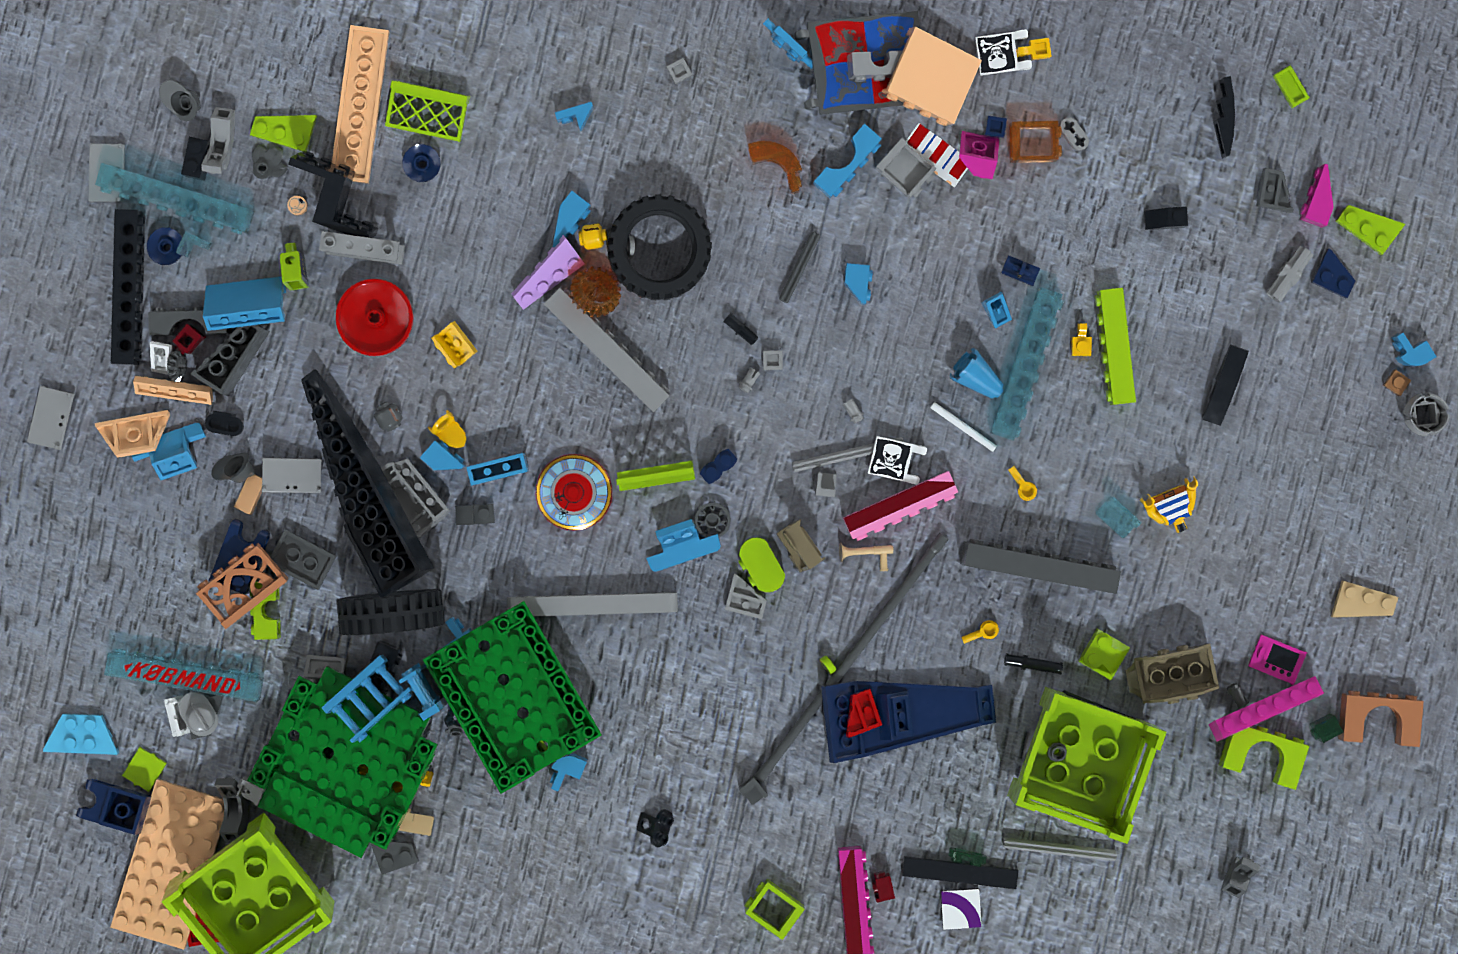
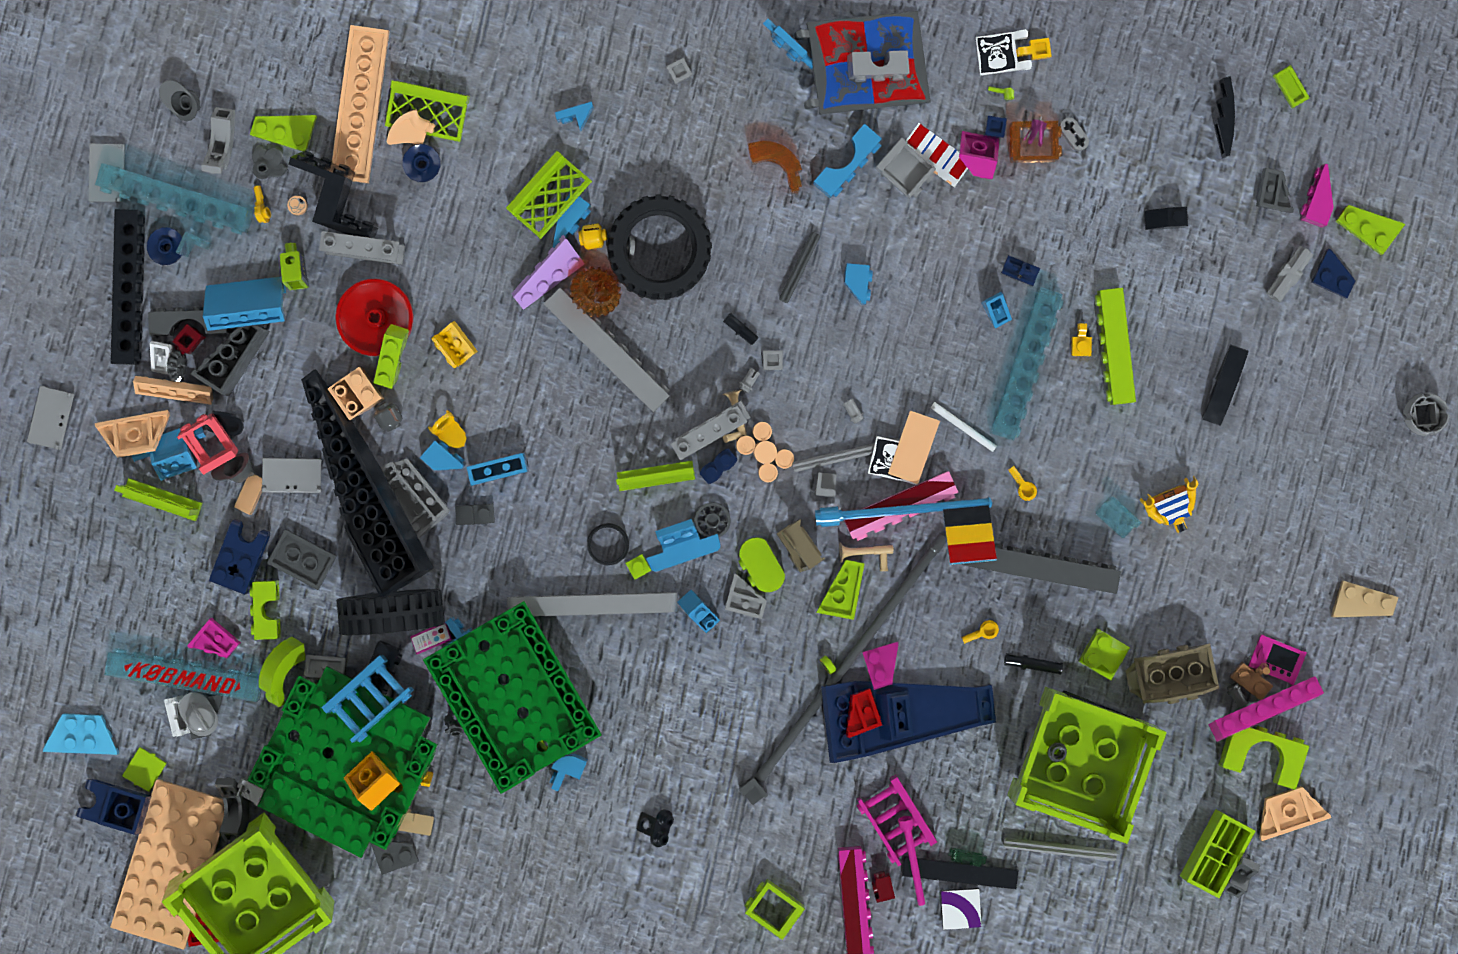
black brick [181,136,210,181] -> none
nougat fence [196,543,288,629] -> none
dark azure fence [398,663,448,721] -> none
dish [536,454,613,531] -> none
light nougat panel [882,27,982,126] -> none
dark azure cone [950,348,1004,399] -> none
clear green brick [1310,713,1344,743] -> none
nougat arch [1338,690,1424,747] -> none
medium nougat plate [1383,370,1411,396] -> none
dark azure brick [1391,333,1437,367] -> none
none -> lime fence [114,478,203,521]
none -> coral panel [177,413,238,475]
none -> dark pink wing [187,618,241,658]
none -> yellow plate [253,186,271,223]
none -> lime arch [259,636,306,707]
none -> light nougat slope [328,367,384,420]
none -> light orange slope [344,751,400,811]
none -> lime arch [374,324,409,389]
none -> light nougat arm [386,109,435,145]
none -> slope [410,621,453,655]
none -> lime fence [506,151,592,239]
none -> black tyre [587,523,629,565]
none -> lime plate [625,554,651,580]
none -> light grey fence [671,400,751,461]
none -> dark azure slope [677,590,720,633]
none -> tan piece [723,389,747,443]
none -> light nougat piece [736,422,794,482]
none -> flag [815,497,997,565]
none -> lime wing [816,560,865,620]
none -> dark pink fence [856,774,937,866]
none -> dark pink wing [862,642,899,690]
none -> light nougat sticker [888,411,940,484]
none -> dark pink piece [898,816,925,906]
none -> lime hand [988,86,1014,100]
none -> flat silver piece [1023,116,1047,147]
none -> lime brick [1180,809,1256,898]
none -> medium nougat plate [1230,662,1273,700]
none -> light nougat wing [1259,786,1331,841]

